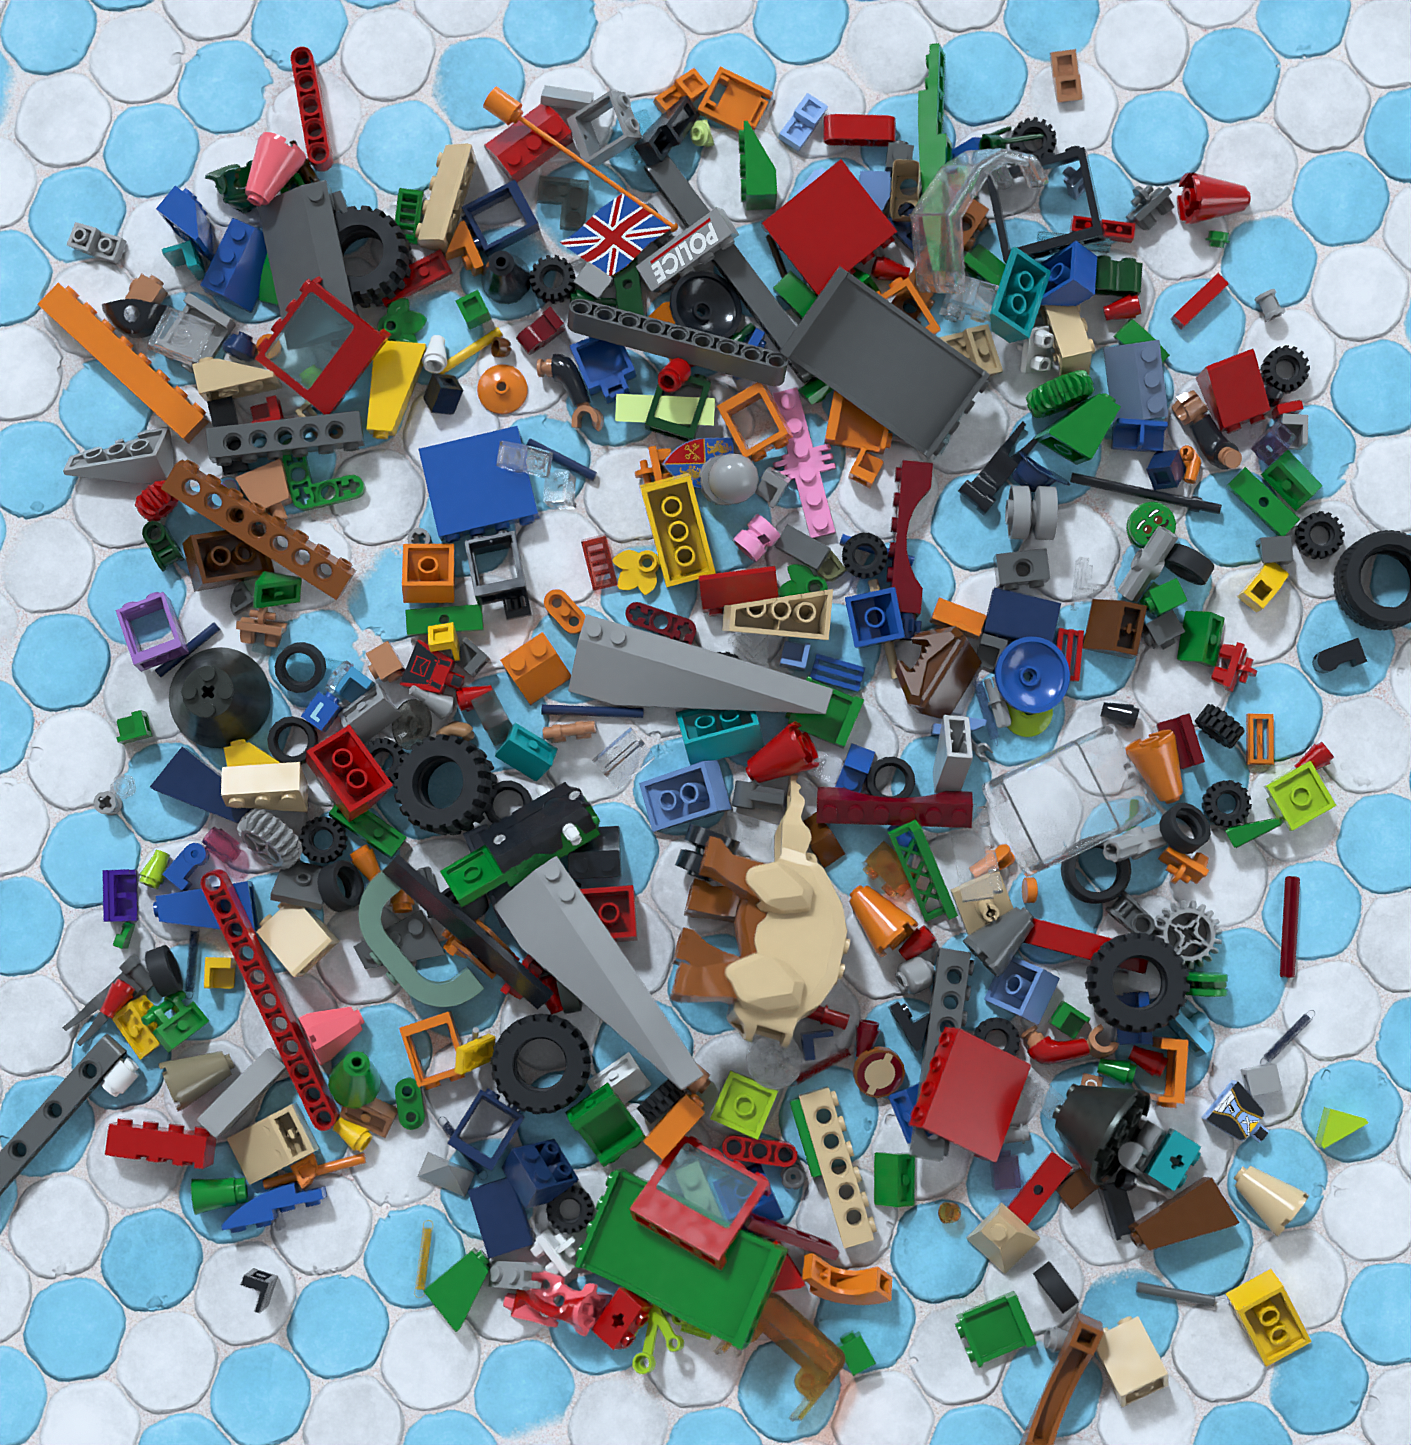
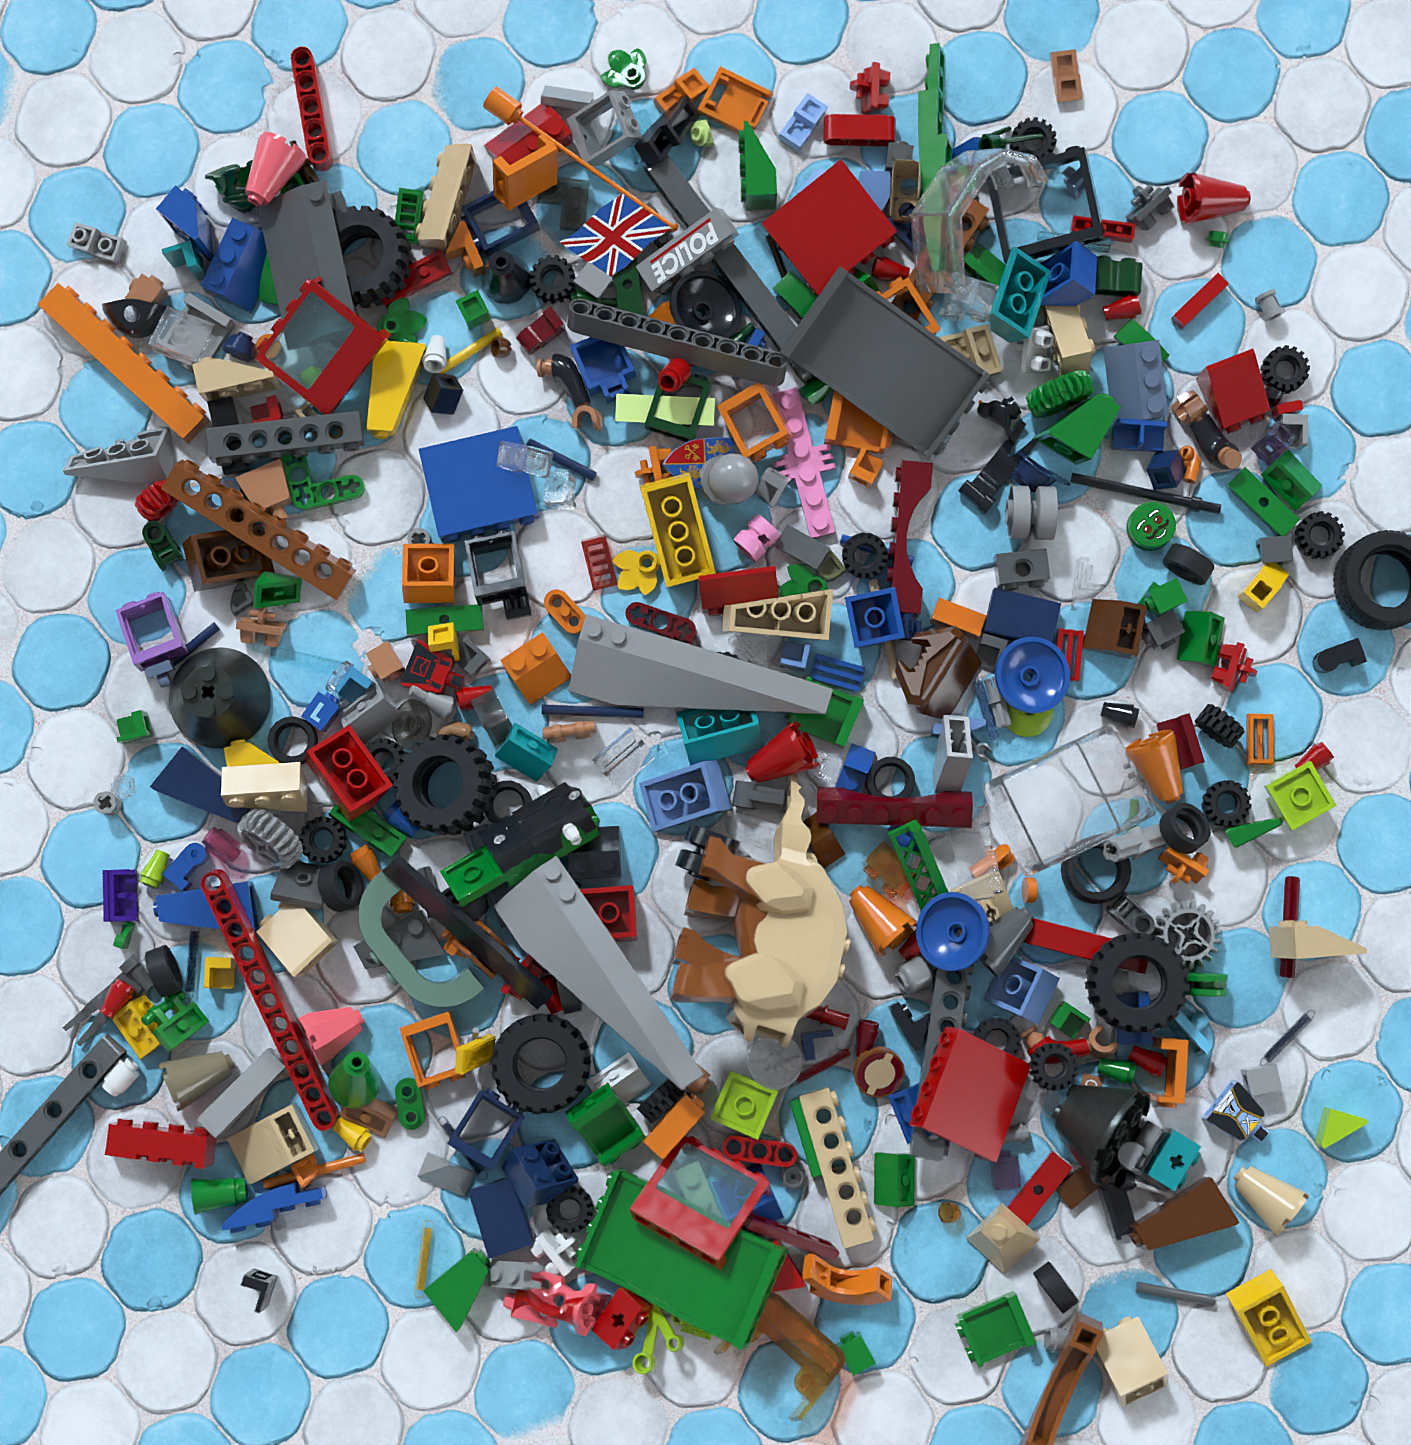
black tyre [274,642,326,693] -> none
orange dish [477,364,528,414] -> none
light grey piece [1117,526,1178,602] -> none
none -> sand blue tile [145,660,176,688]
none -> blue cone [382,801,420,838]
none -> orange panel [492,134,558,211]
none -> green plate [600,48,647,90]
none -> red hips [849,62,891,114]
none -> blue dish [916,892,990,971]
none -> black animal [977,396,1022,438]
none -> black tyre [1028,1043,1079,1091]
none -> tan slope [1269,920,1367,959]

